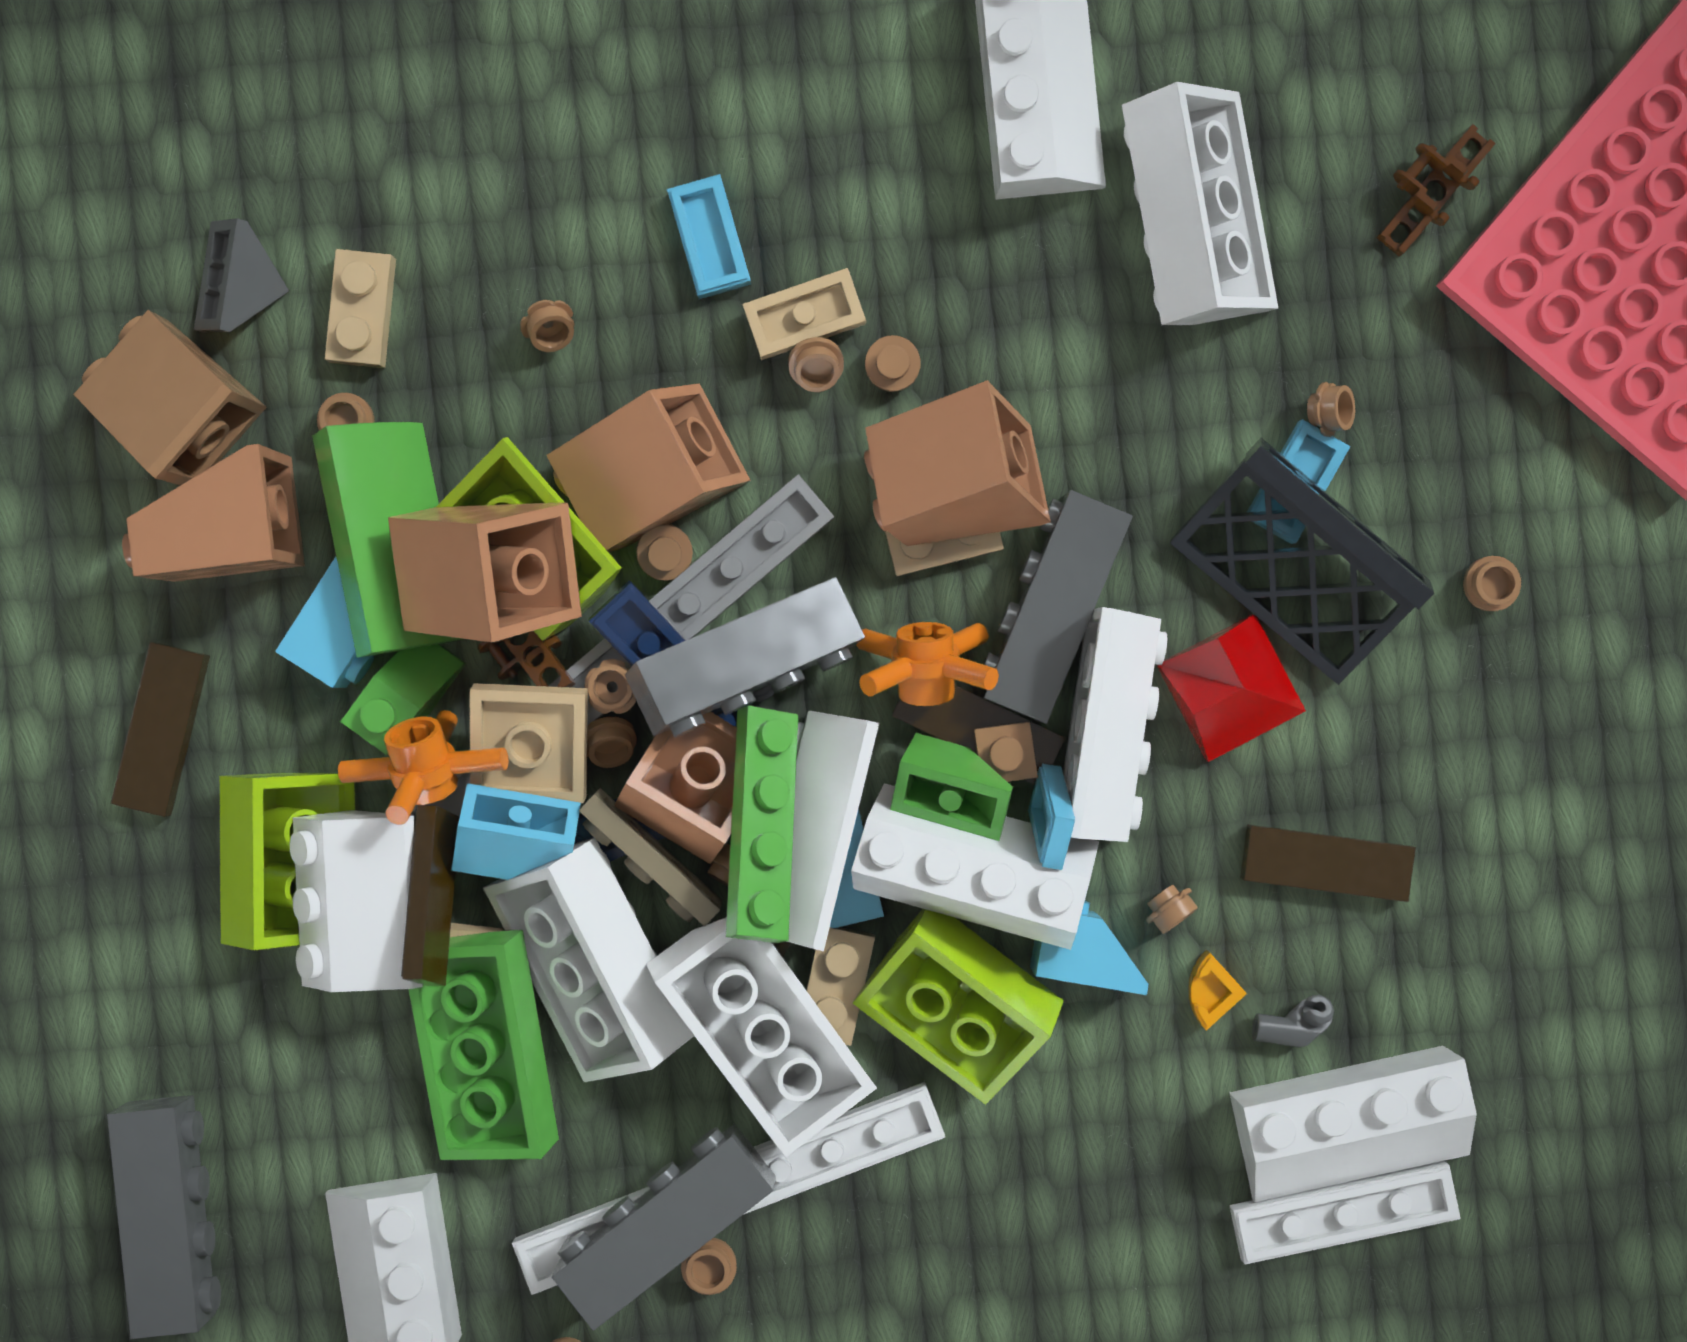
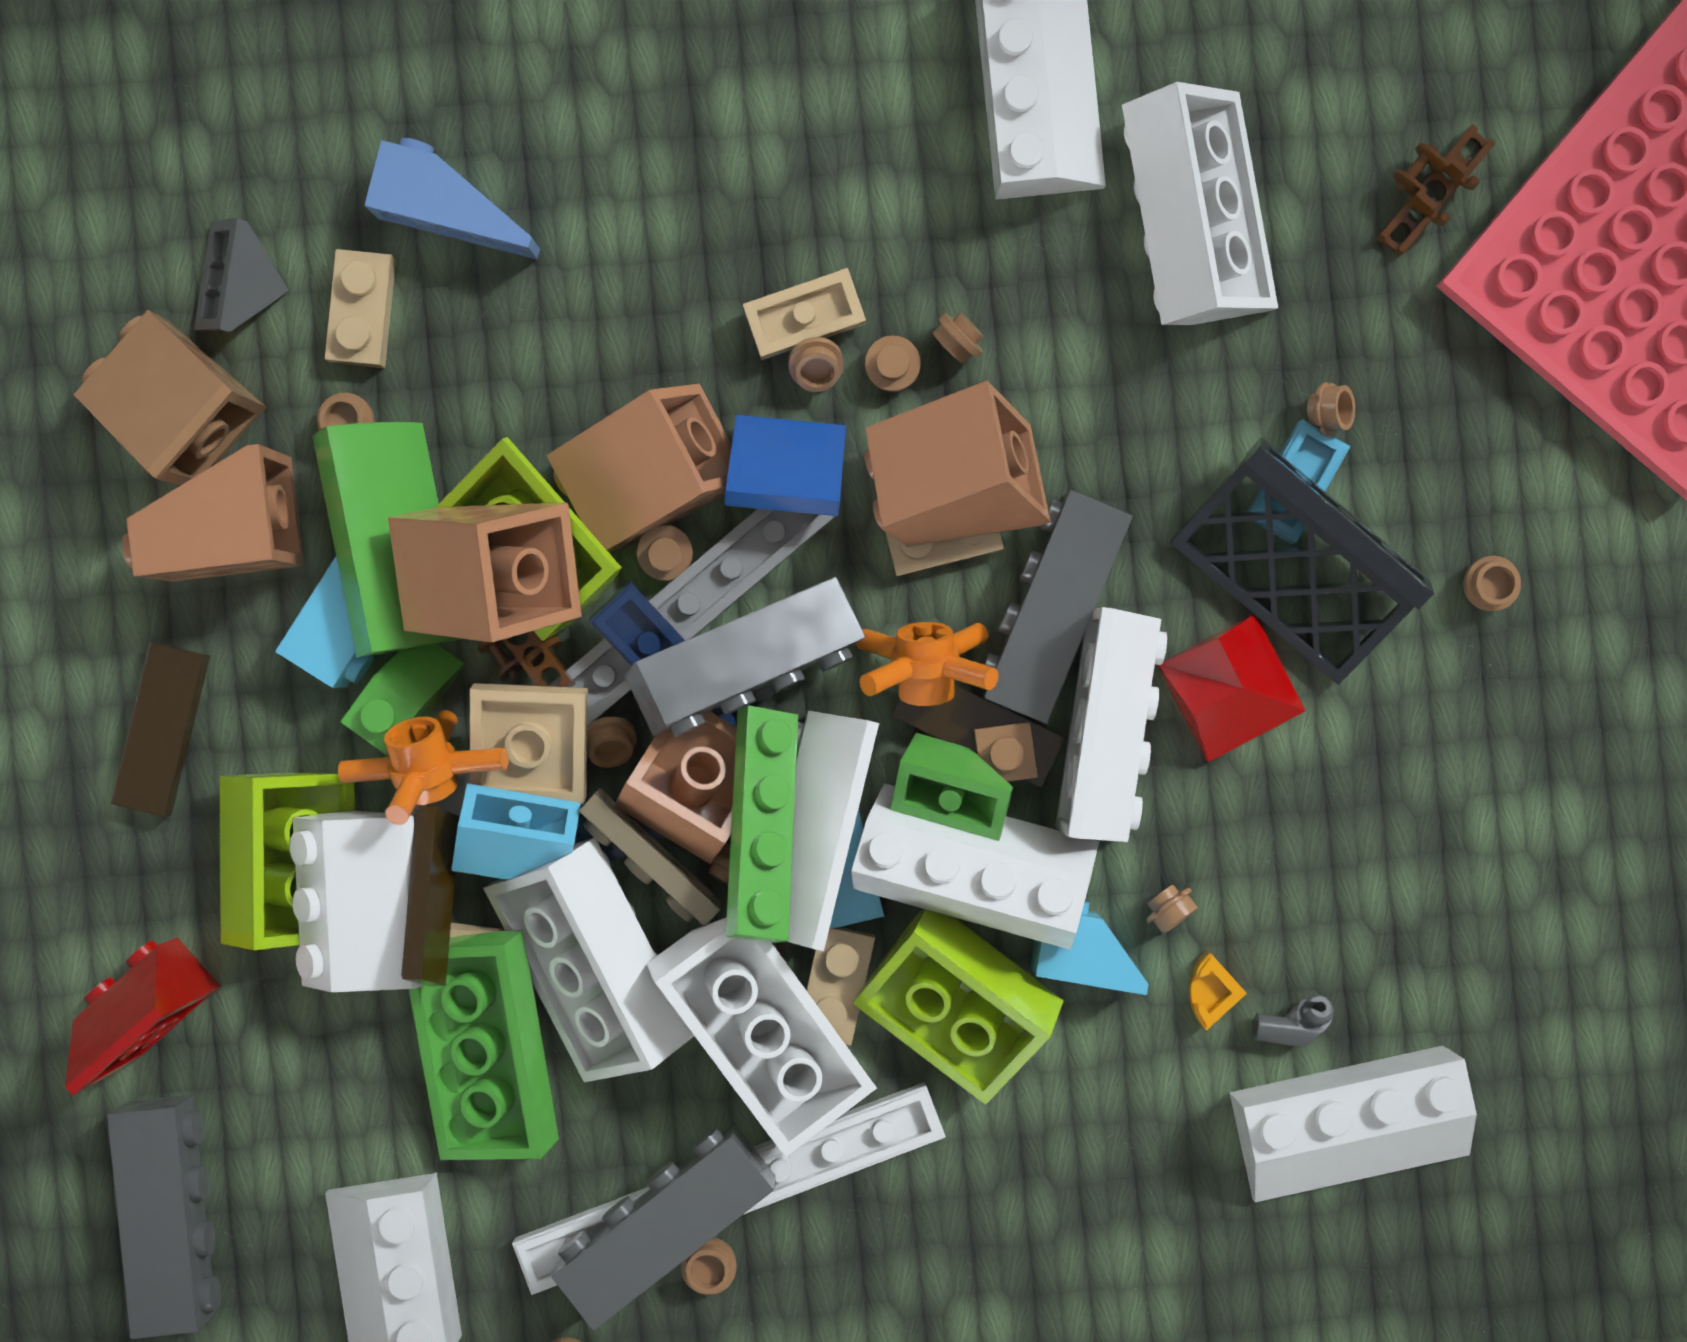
medium nougat plate [520,300,574,352] -> none
medium nougat plate [584,659,636,714] -> none
medium azure tile [667,174,751,299] -> none
medium azure tile [1028,764,1075,870] -> none
white tile [1229,1161,1461,1264] -> none
dark brown tile [1240,824,1416,902] -> none
none -> red slope [65,937,221,1096]
none -> medium blue slope [364,138,540,260]
none -> blue tile [725,415,846,516]
none -> medium nougat plate [933,312,984,364]

